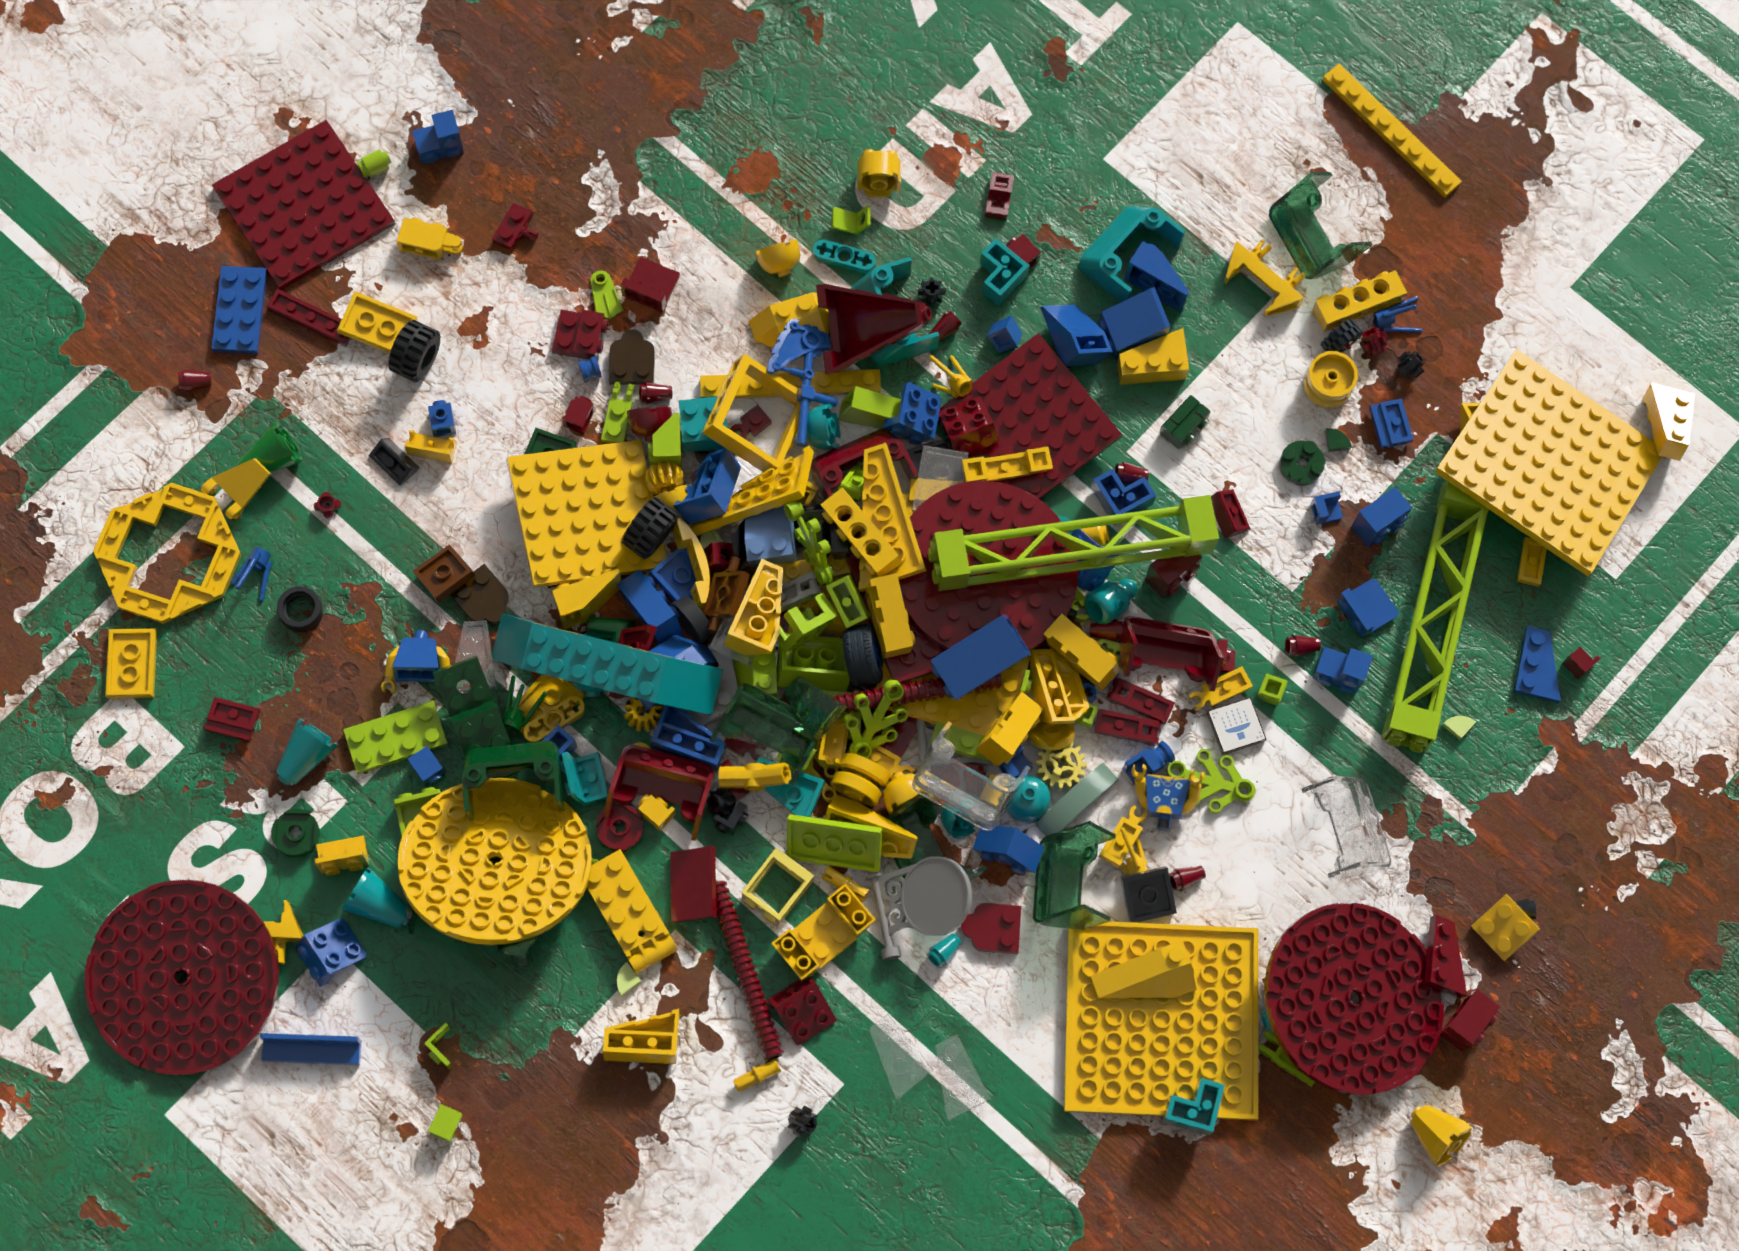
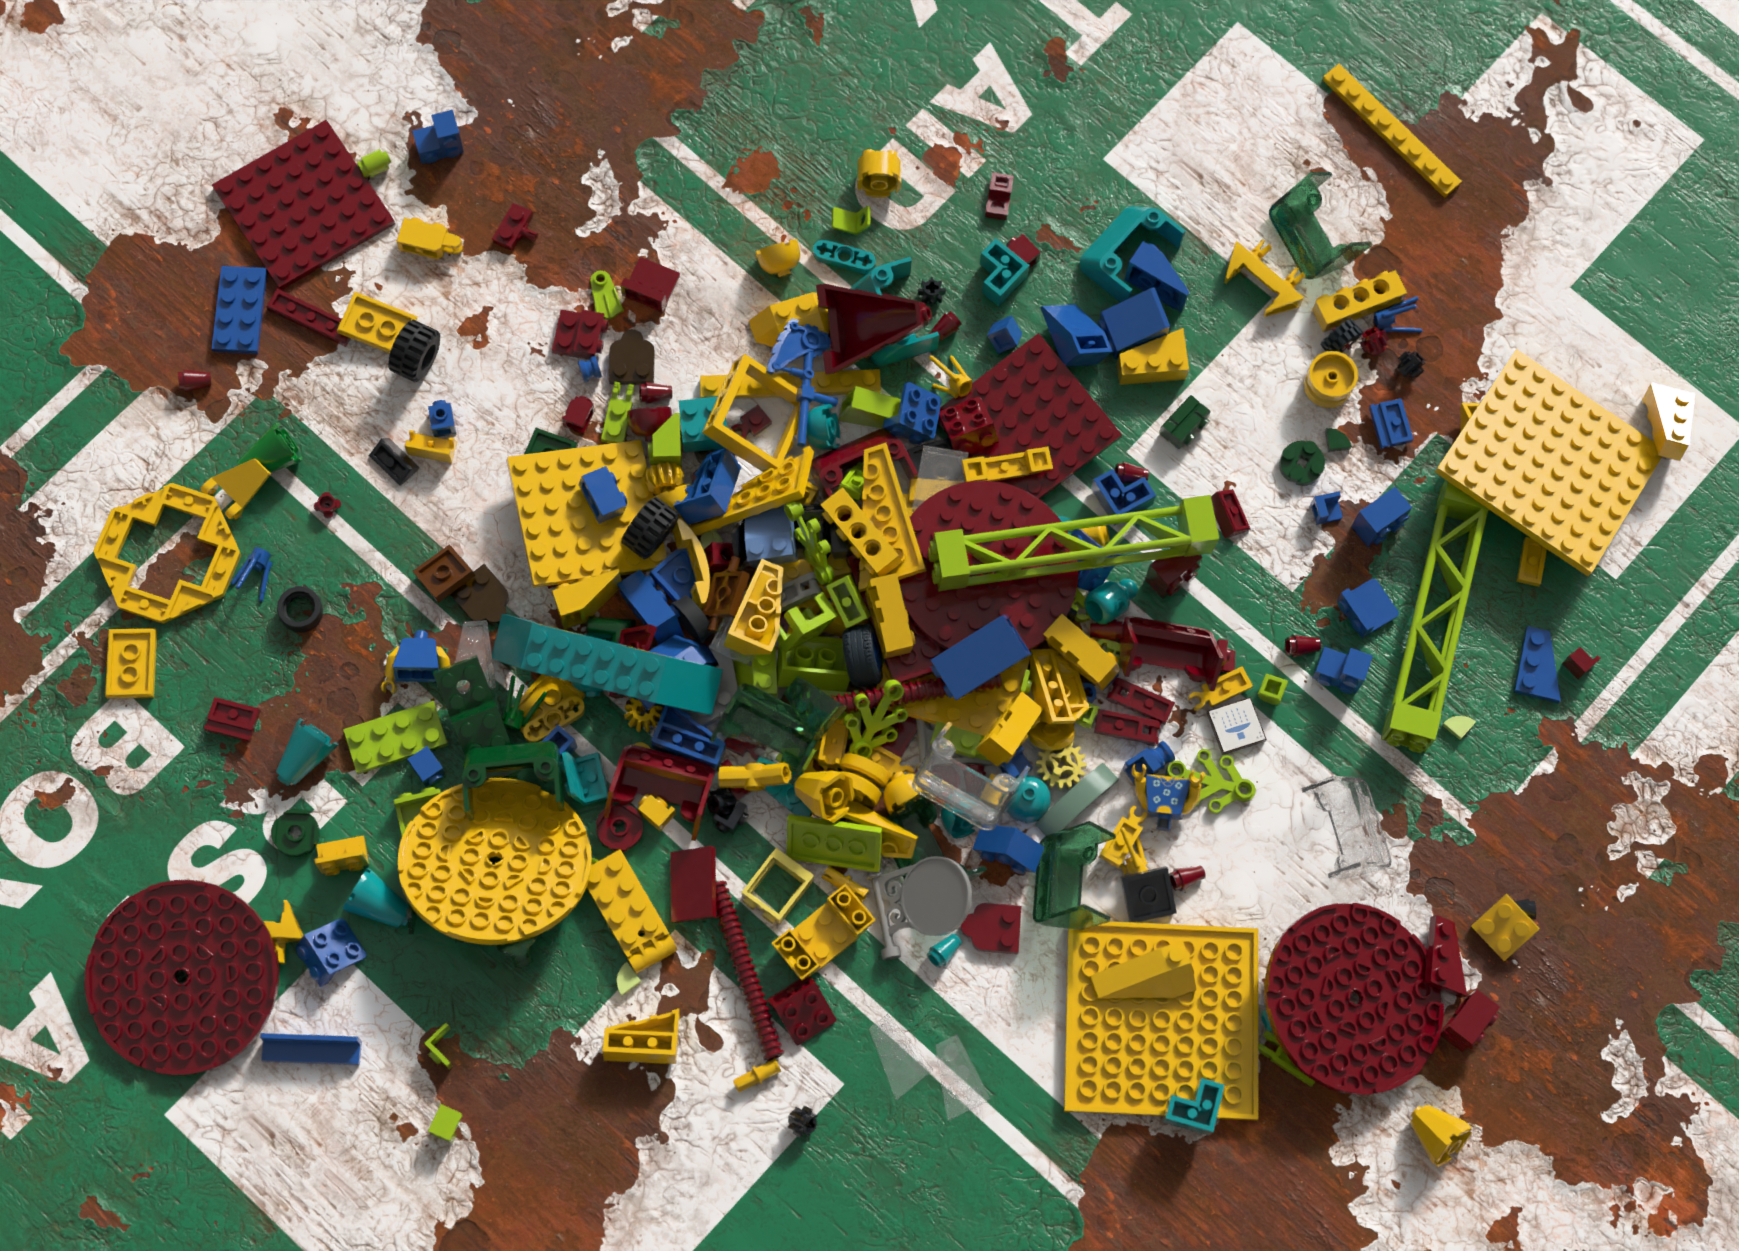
none -> blue brick [578,466,627,524]
none -> yellow cone [794,771,855,823]

